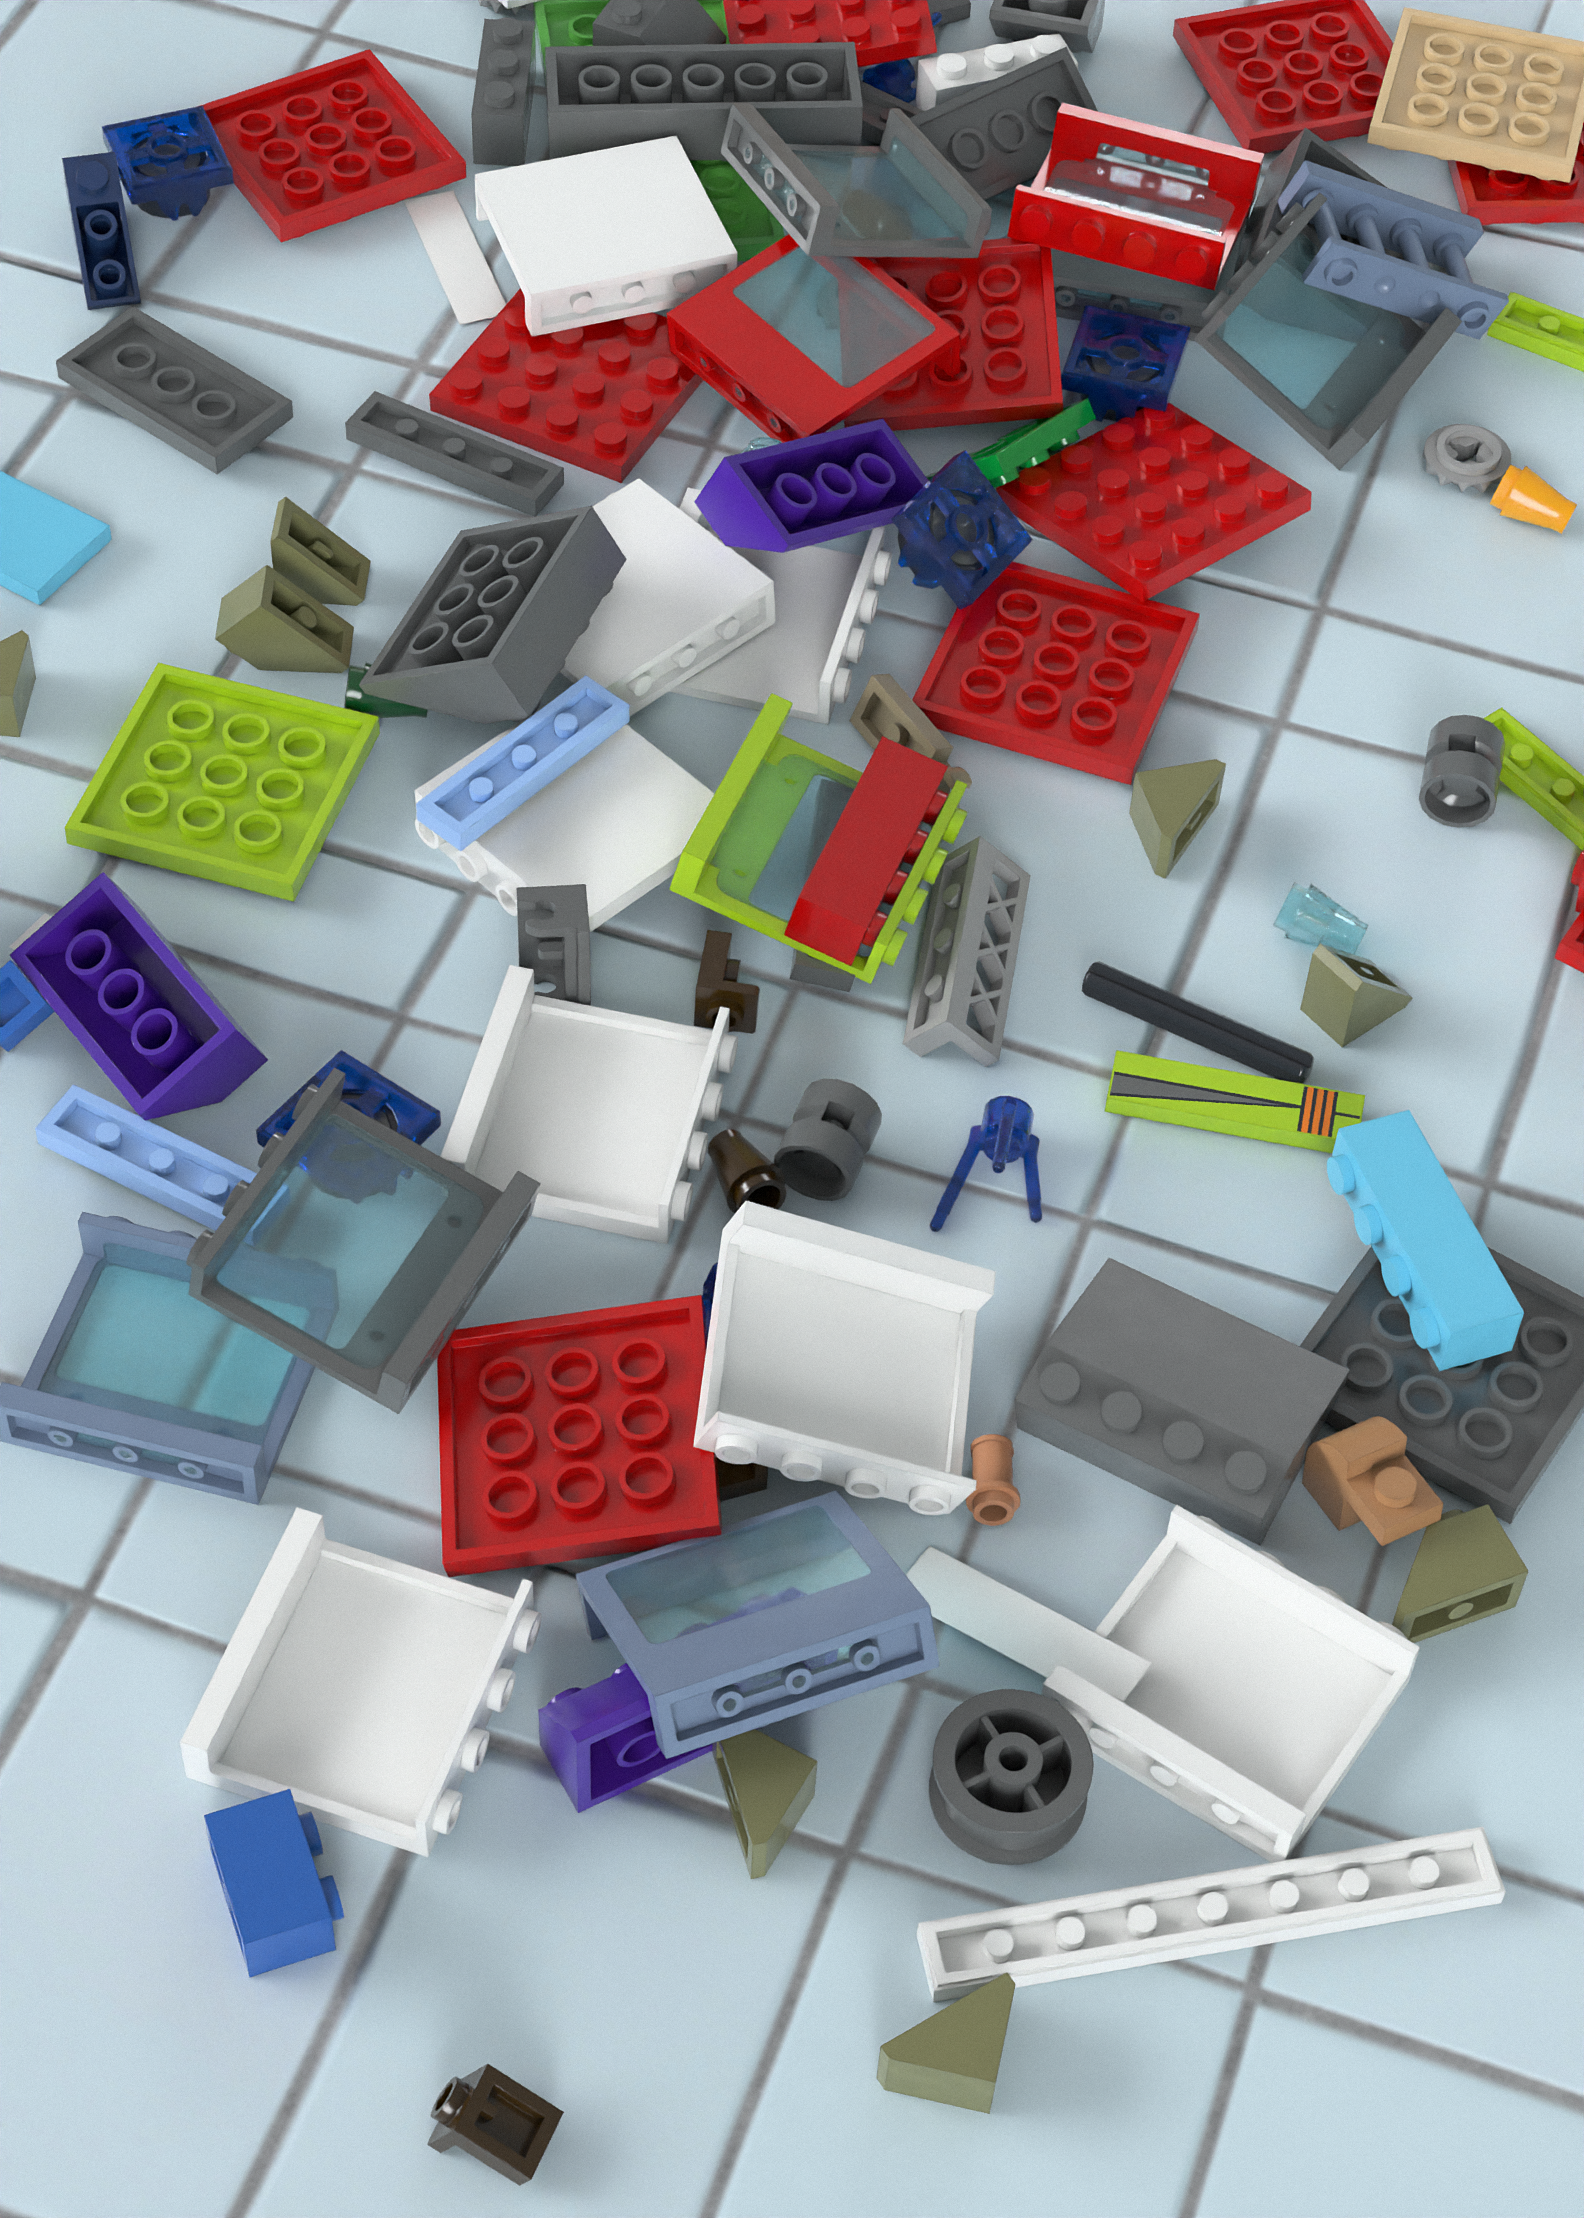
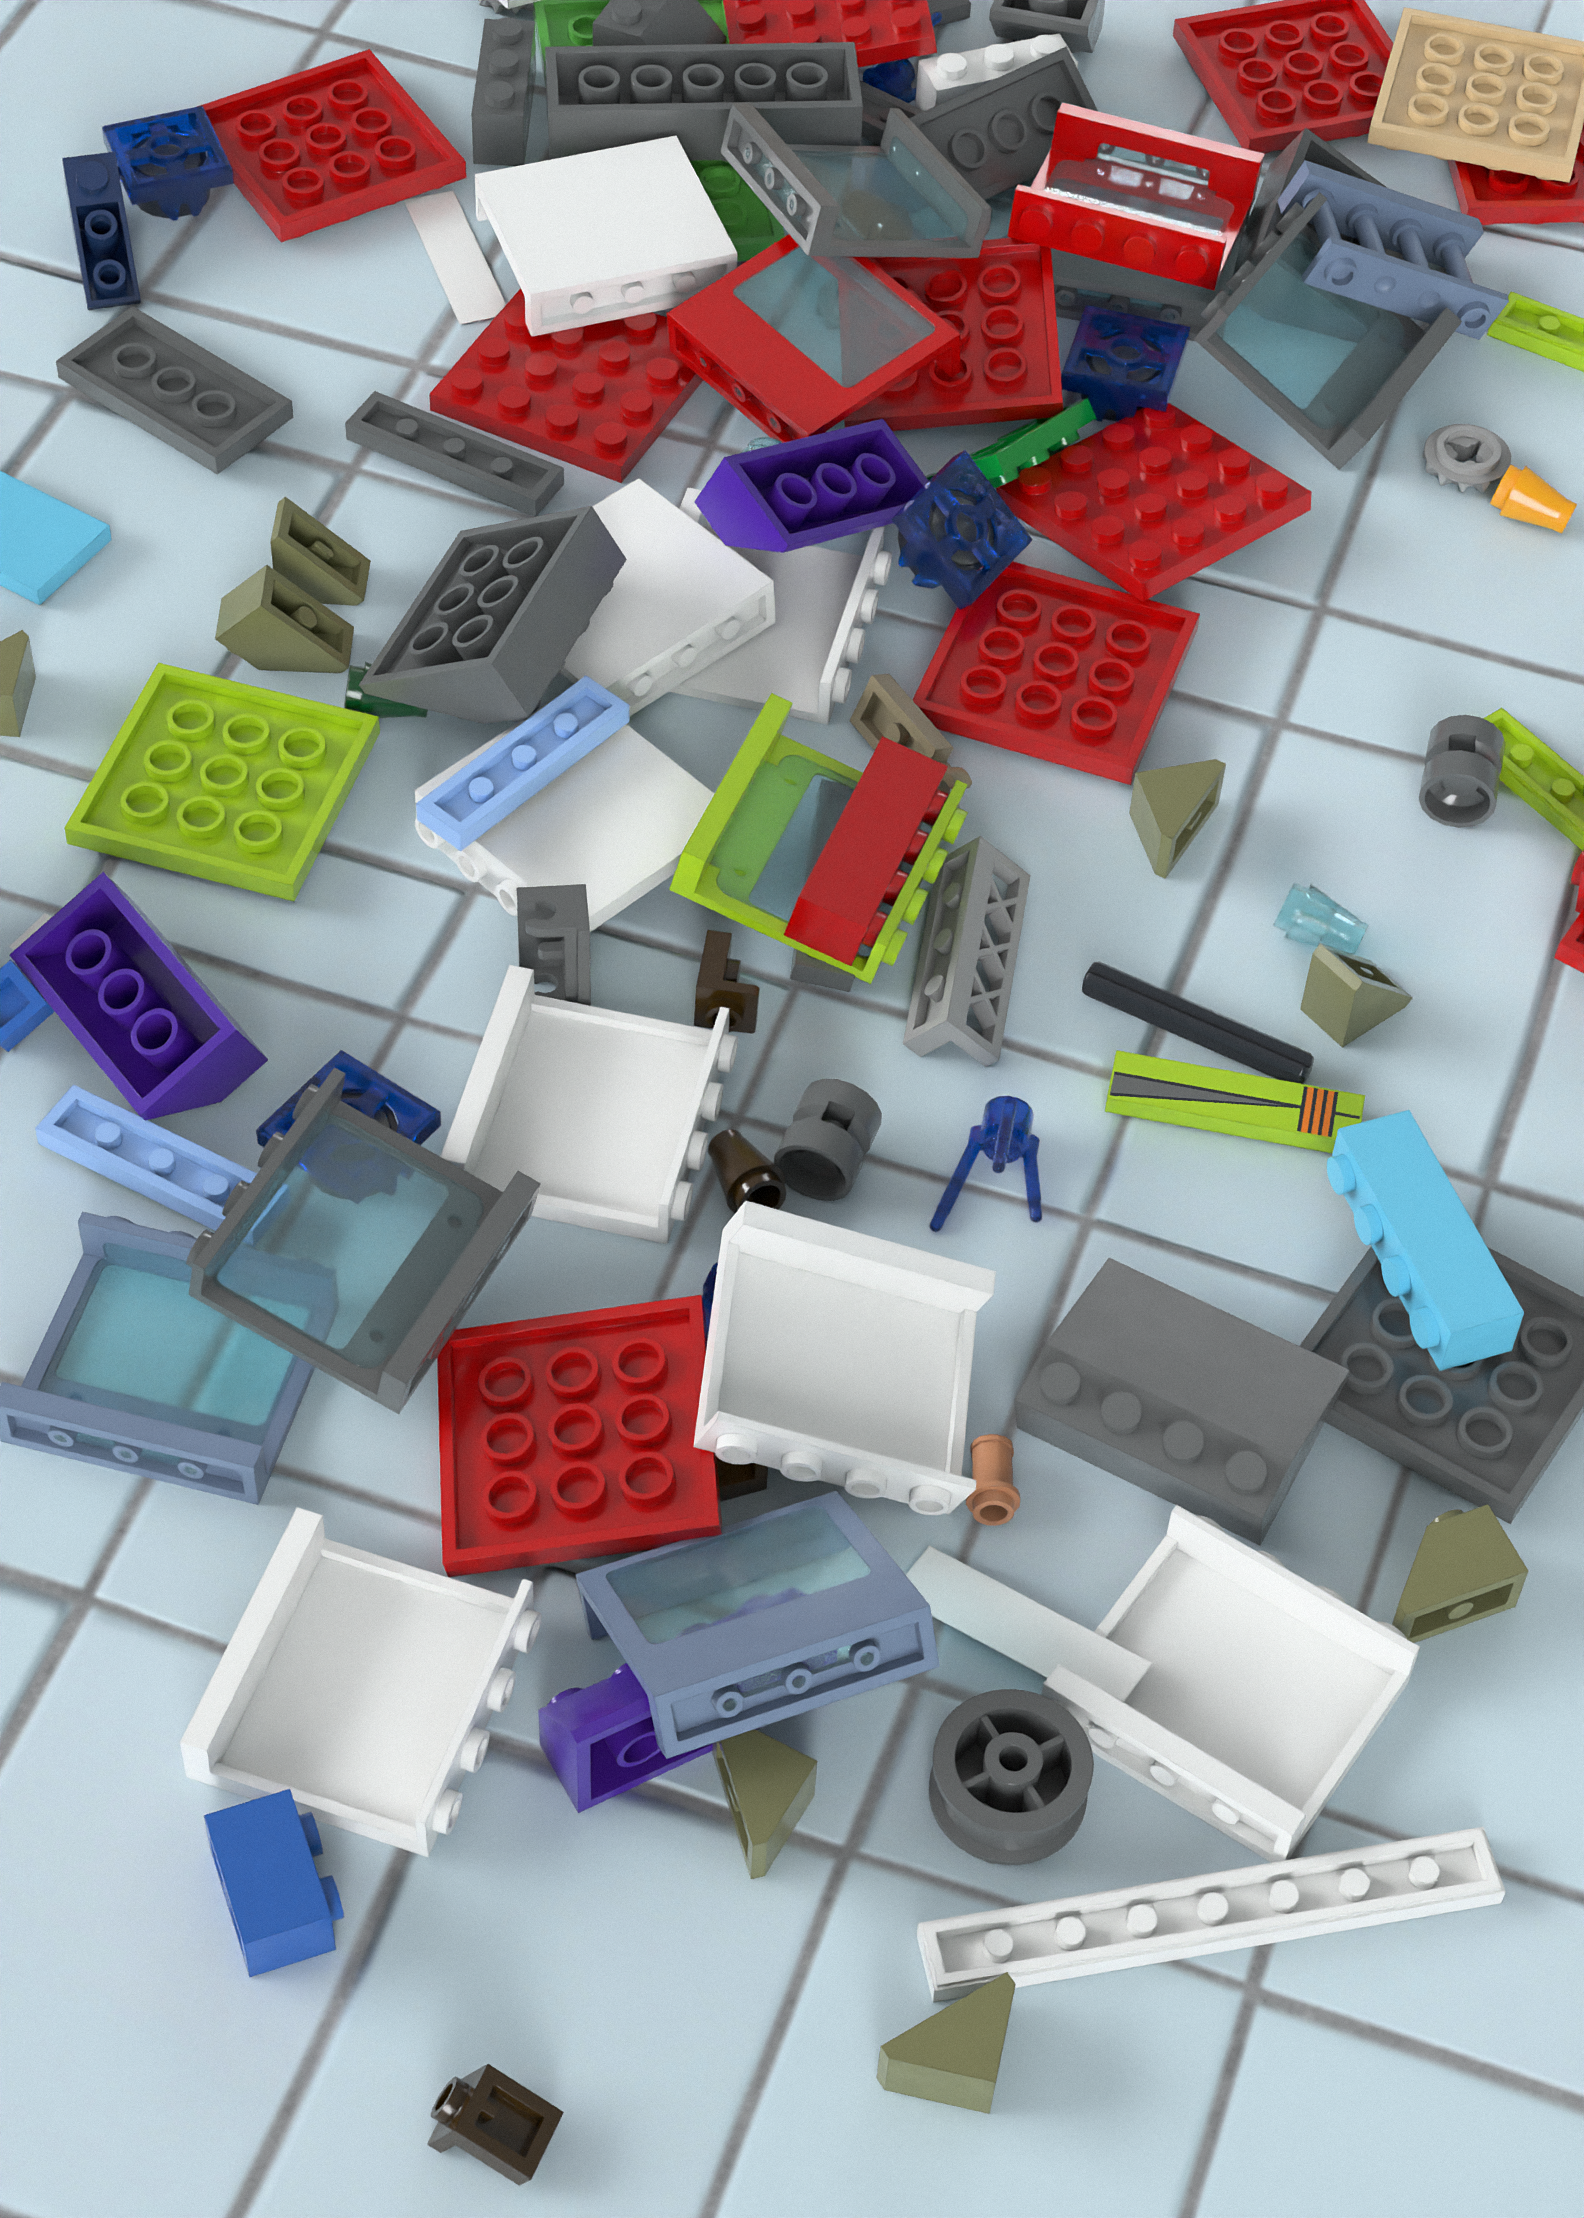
medium nougat brick [1302,1416,1443,1546] -> none

